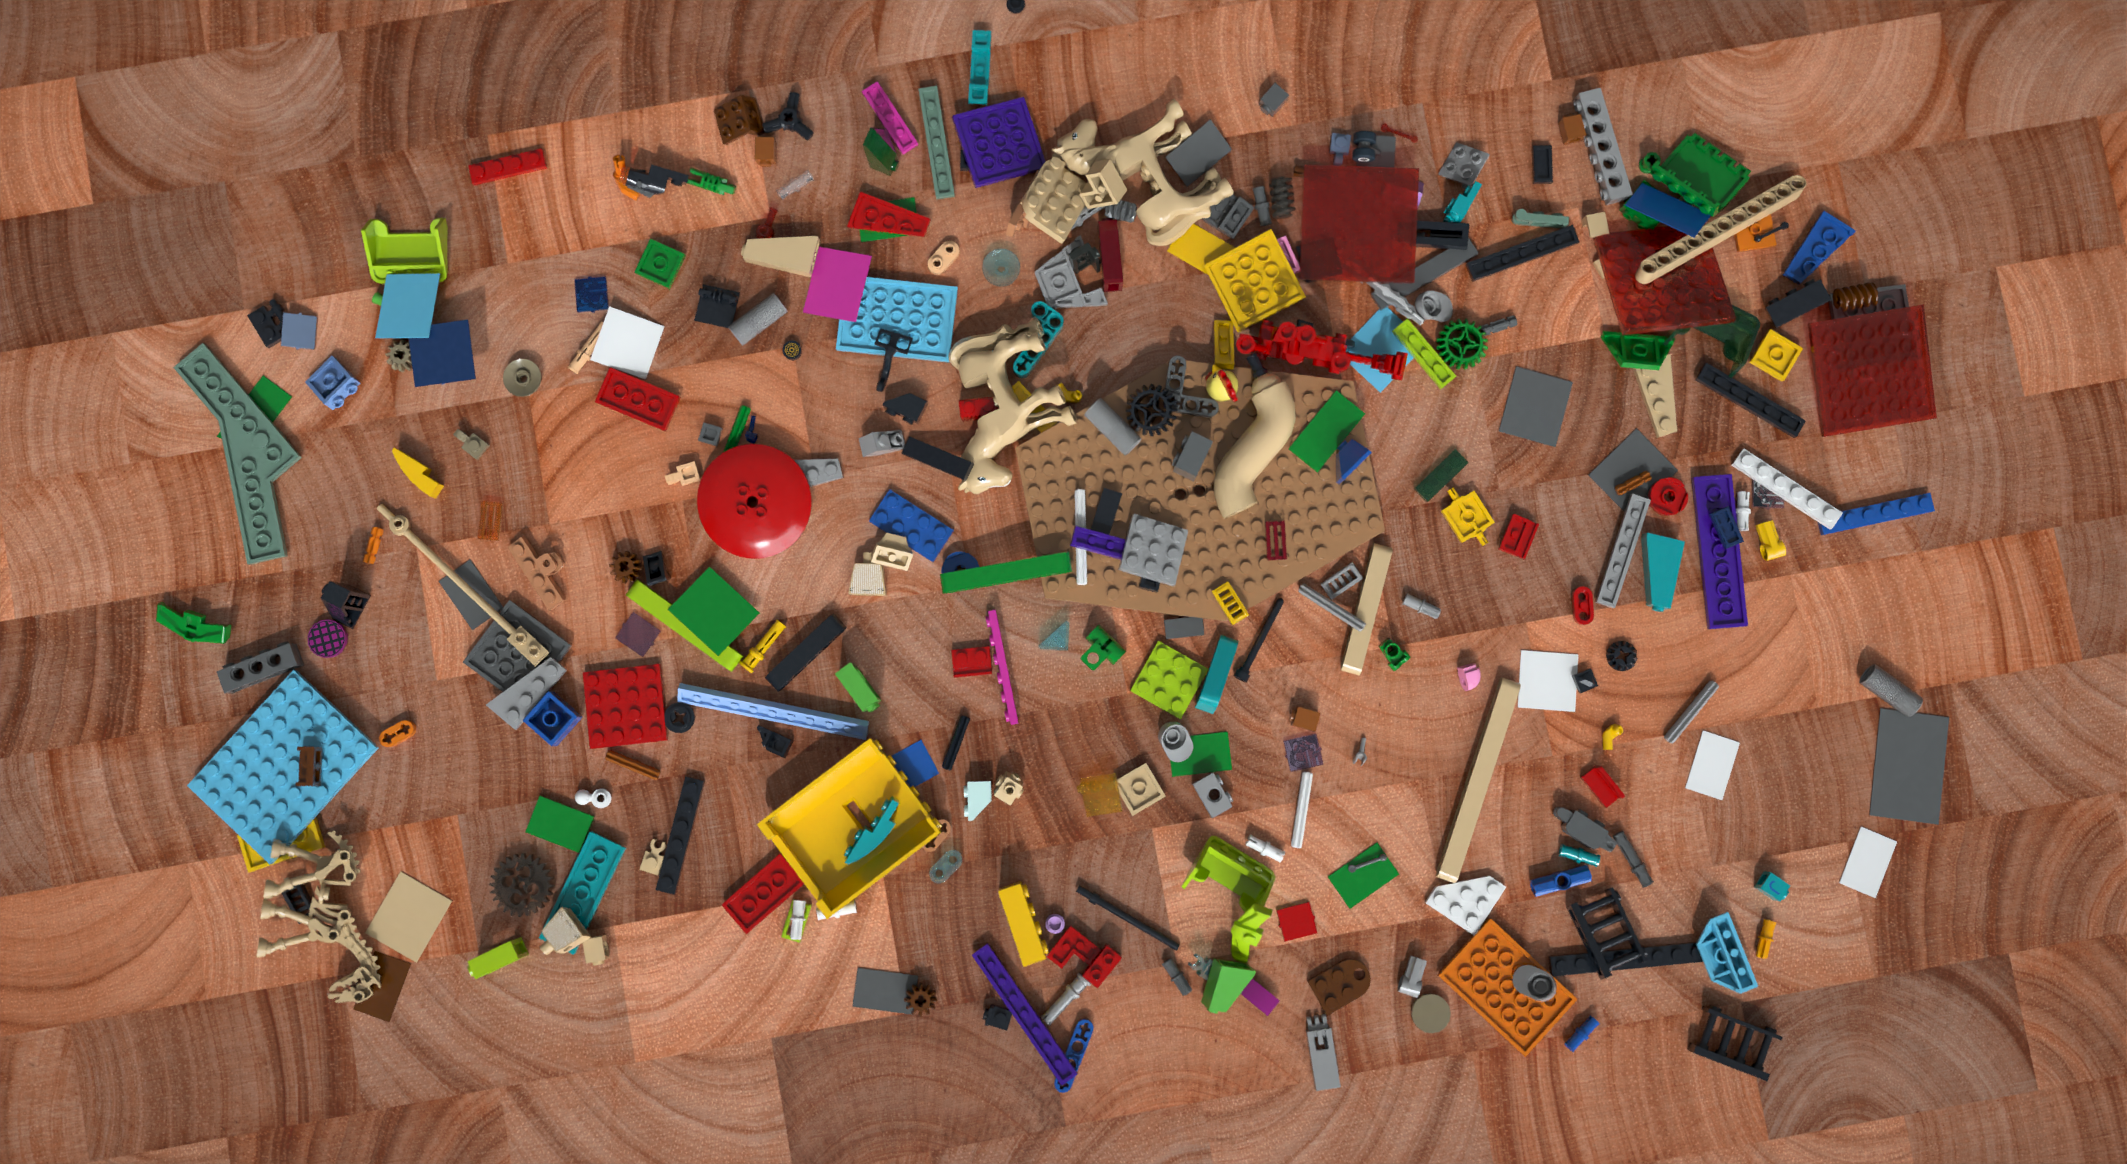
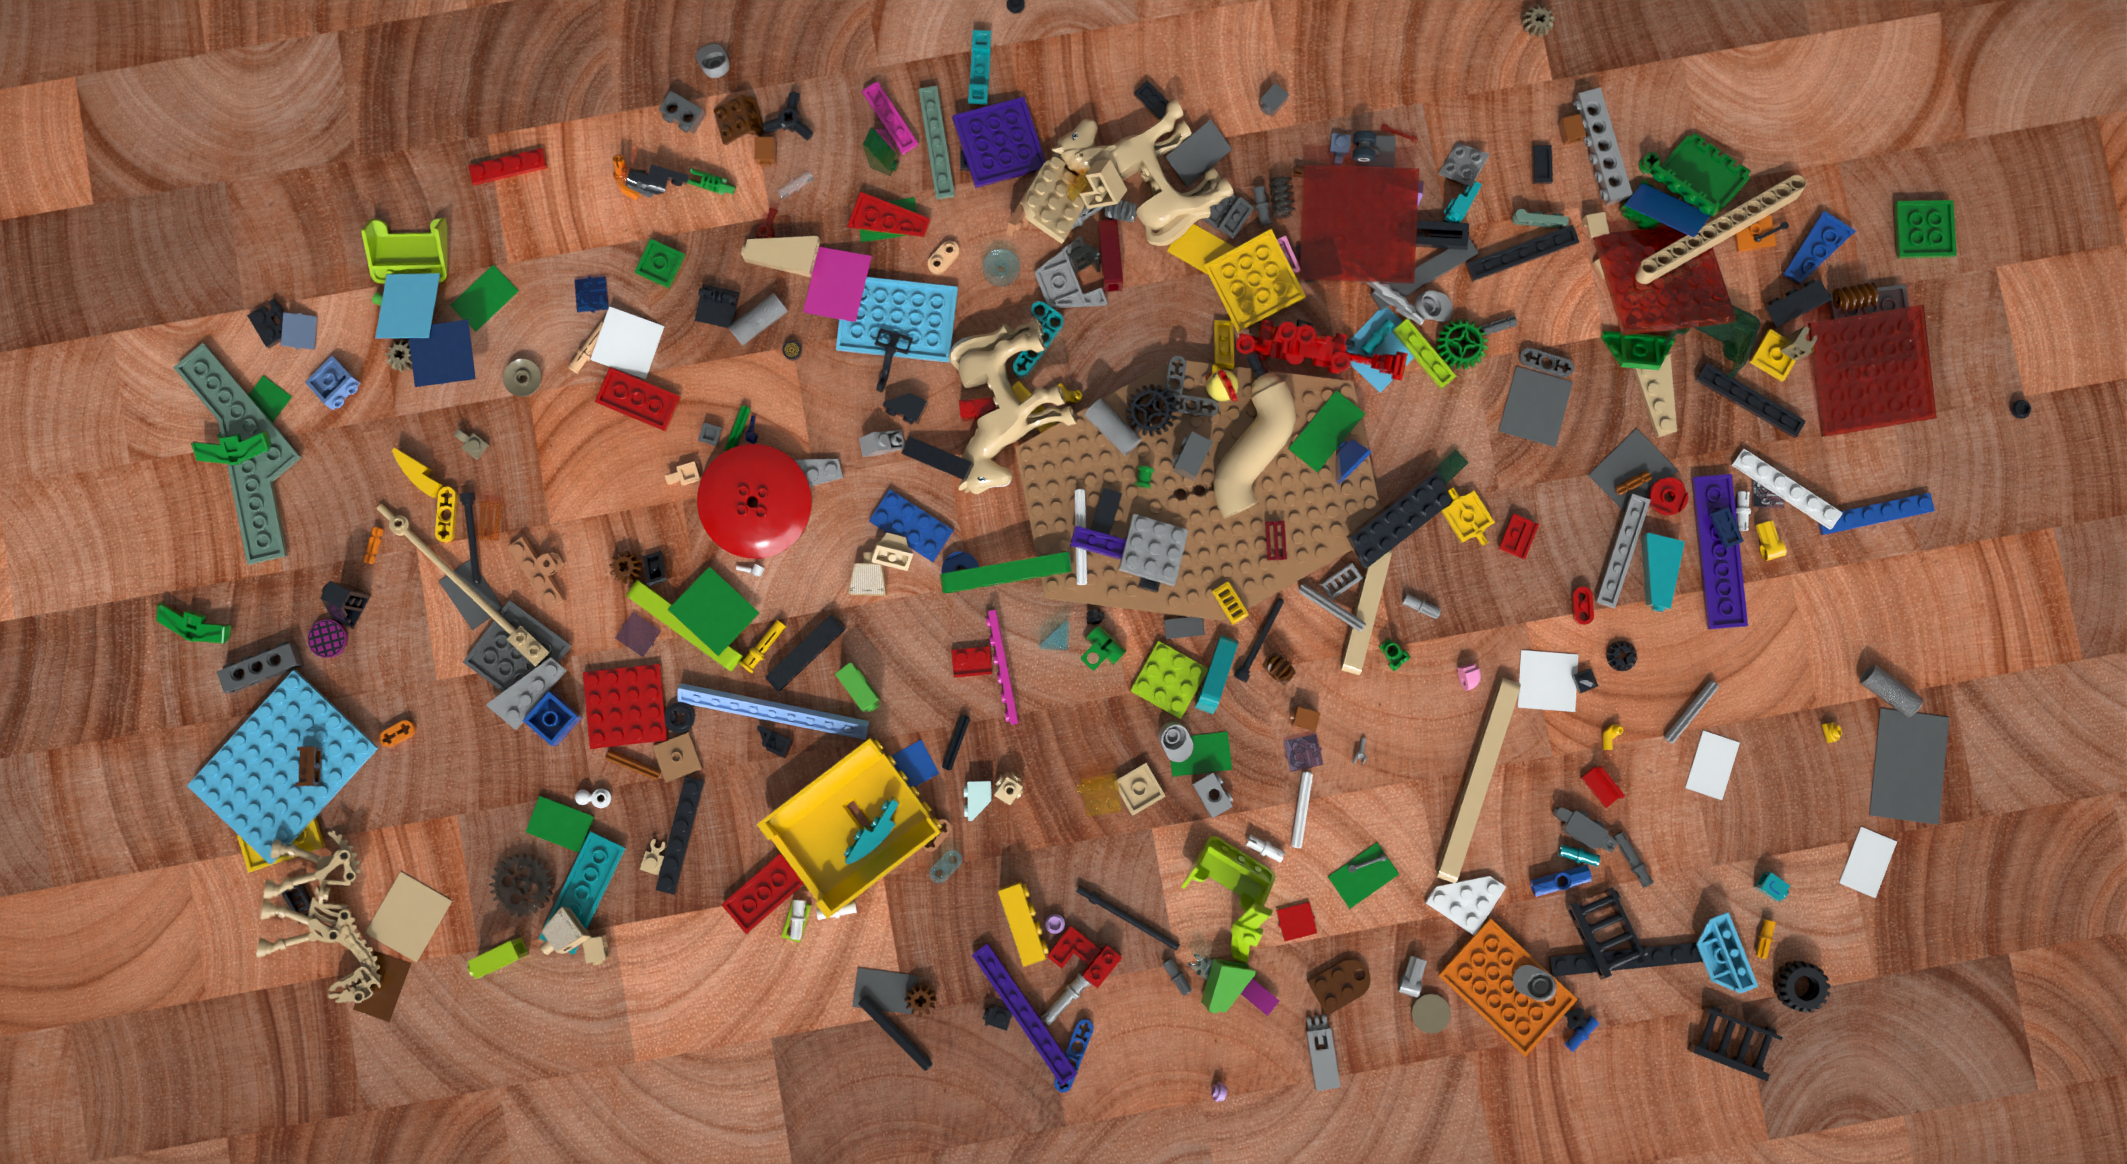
none -> green plate [191,430,271,465]
none -> yellow beam [435,487,458,543]
none -> green piece [450,265,519,332]
none -> black piece [459,492,481,584]
none -> medium nougat plate [652,732,703,783]
none -> dark grey brick [659,91,706,134]
none -> light grey cap [695,44,730,78]
none -> white hand [736,564,764,577]
none -> black axle [858,996,933,1071]
none -> clear yellow plate [1066,170,1089,202]
none -> black plate [1086,609,1105,625]
none -> black plate [1133,81,1169,120]
none -> green bush [1134,466,1155,489]
none -> lavender plate [1211,1082,1227,1102]
none -> reddish brown gear [1263,652,1296,685]
none -> black plate [1346,470,1453,568]
none -> teal pin [1361,319,1395,355]
none -> dark grey beam [1519,348,1574,378]
none -> dark tan gear [1522,4,1555,38]
none -> black plate [1564,1007,1587,1029]
none -> black tyre [1773,960,1831,1013]
none -> dark tan hinge [1780,326,1817,361]
none -> yellow plate [1822,722,1842,743]
none -> green plate [1894,200,1957,259]
none -> black plate [2010,400,2031,419]

